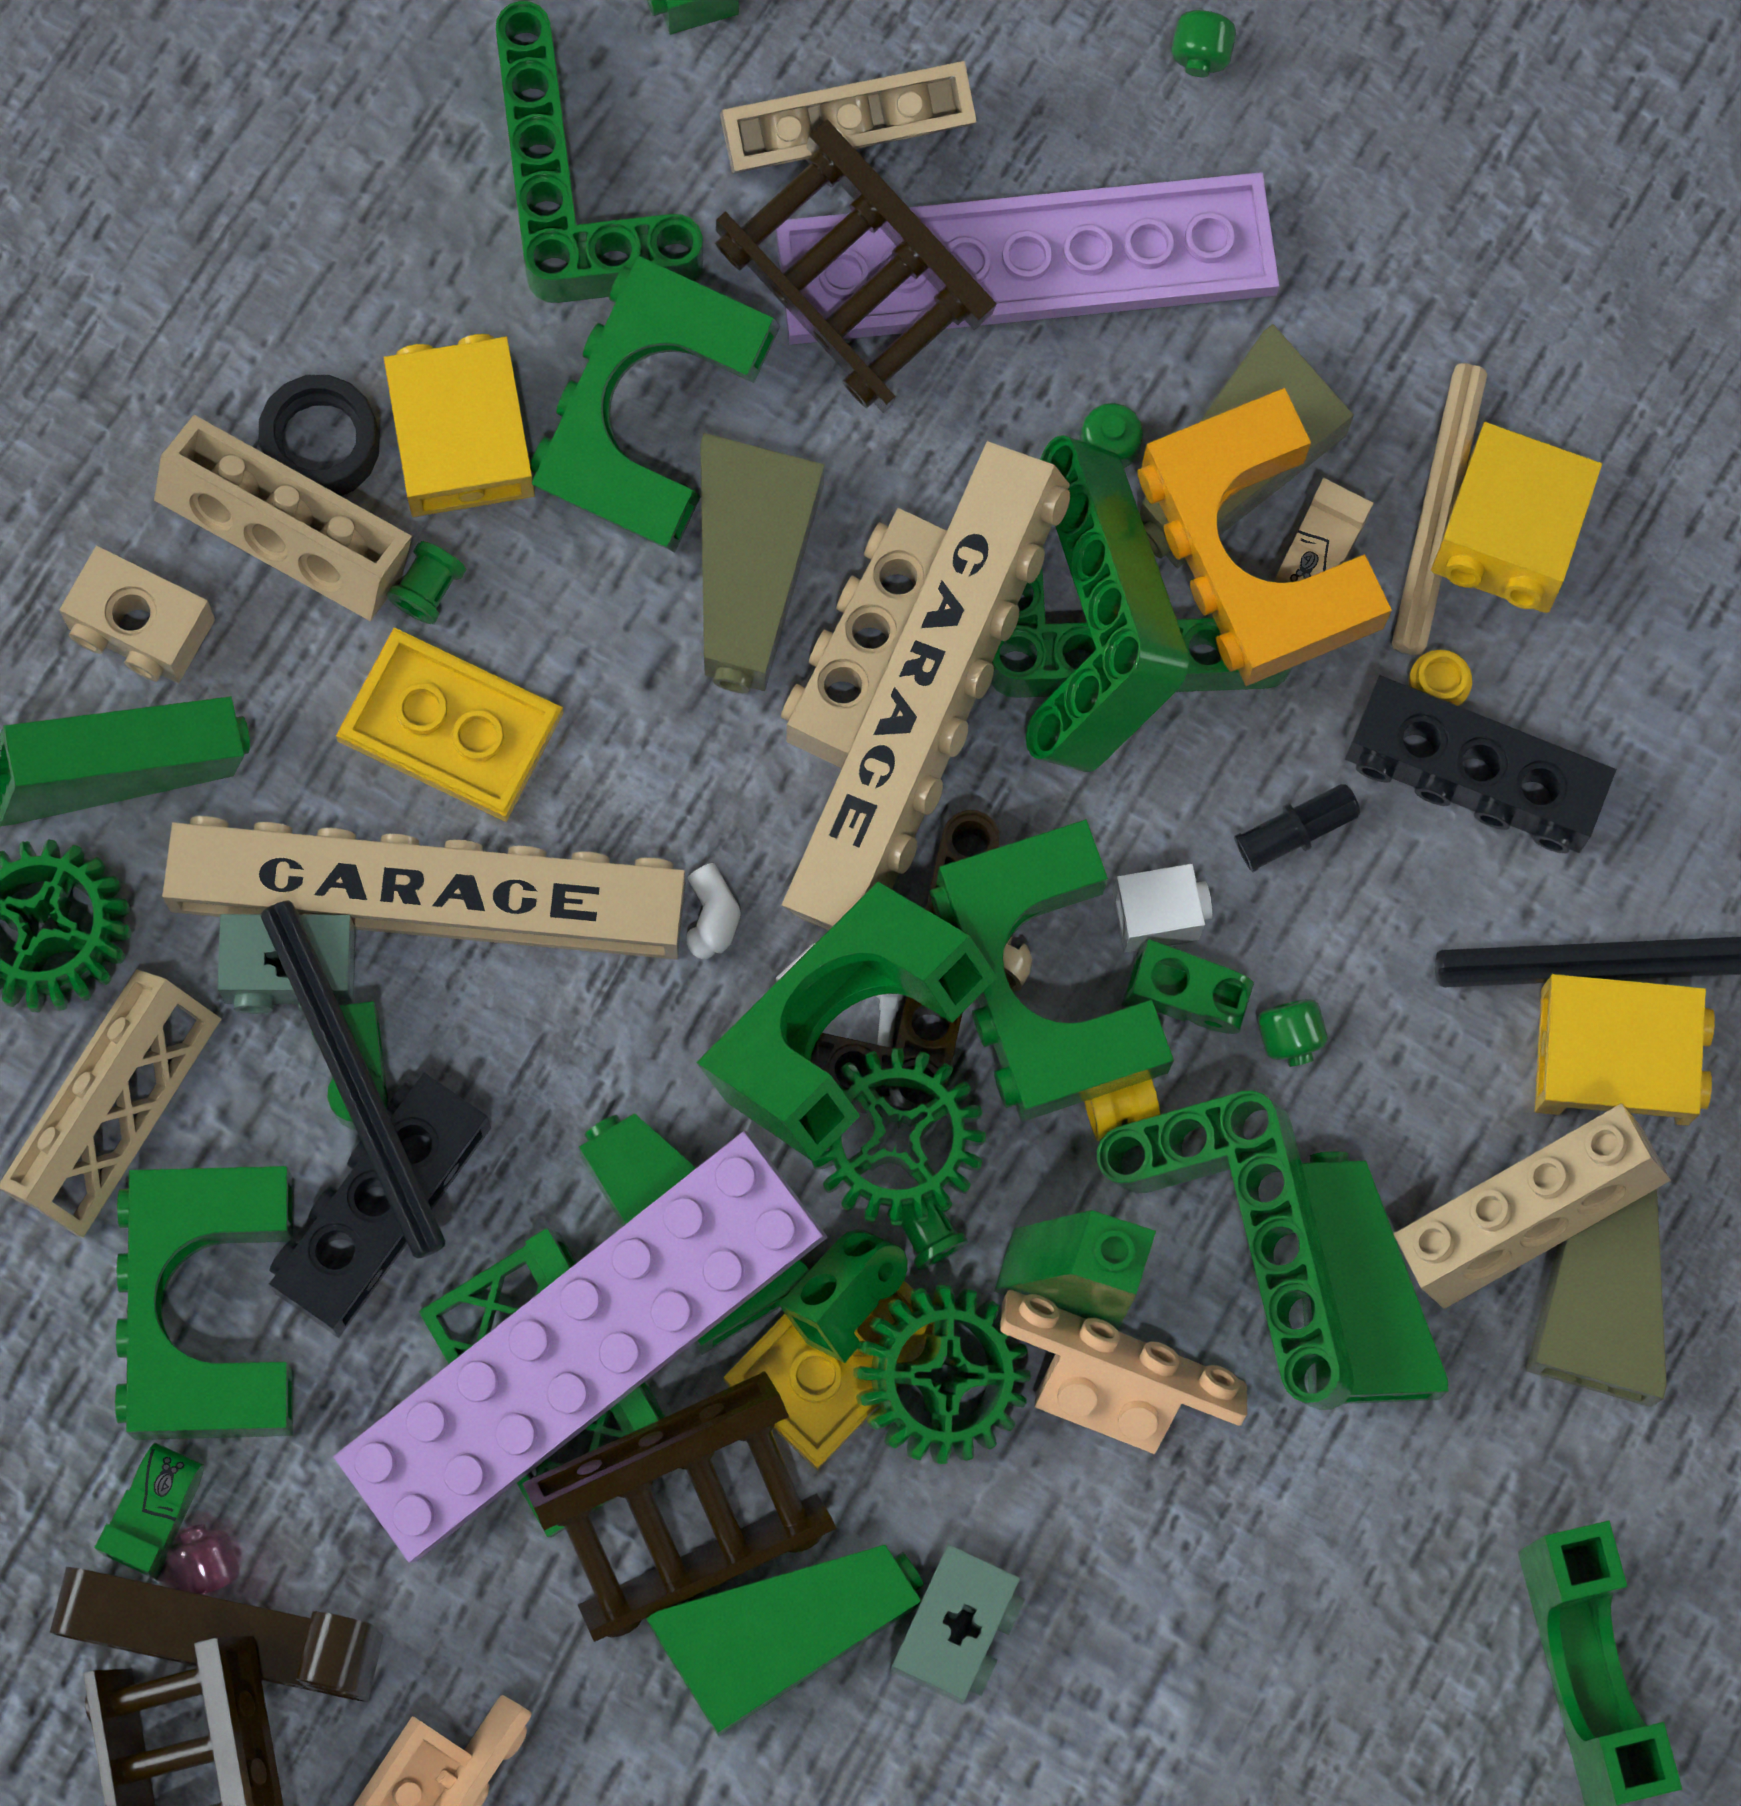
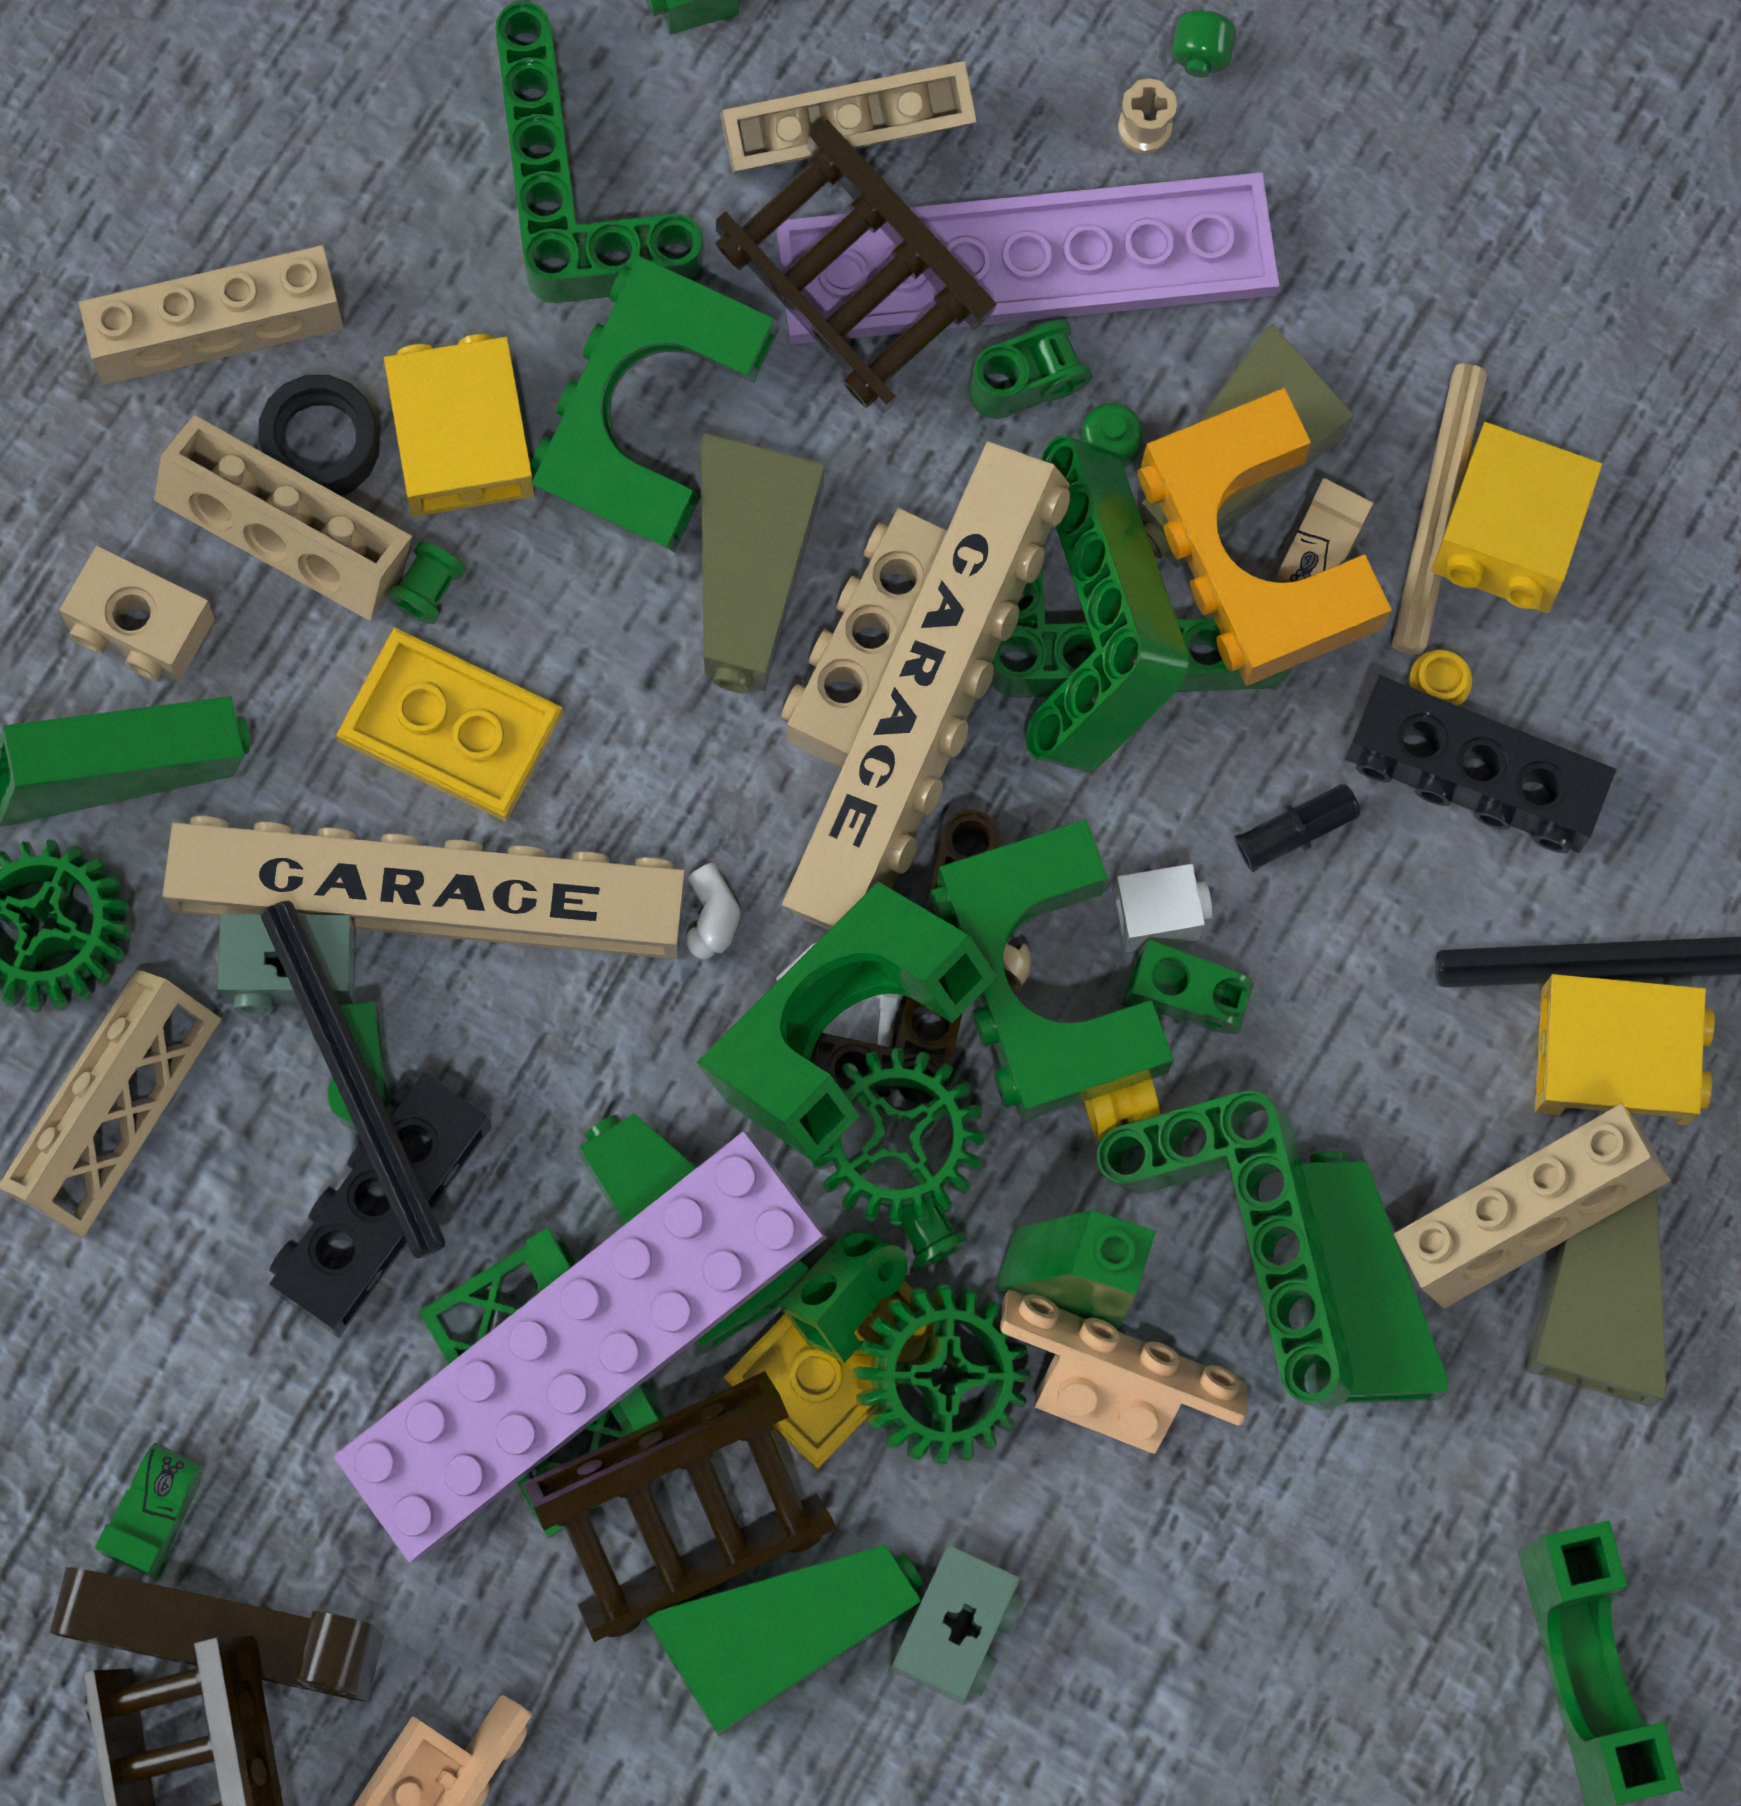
green arch [115,1166,293,1440] -> none
clear pink piece [167,1524,240,1595] -> none
green piece [1258,999,1328,1067] -> none
none -> tan brick [78,245,344,386]
none -> green piece [968,319,1093,419]
none -> tan bush [1117,78,1177,154]

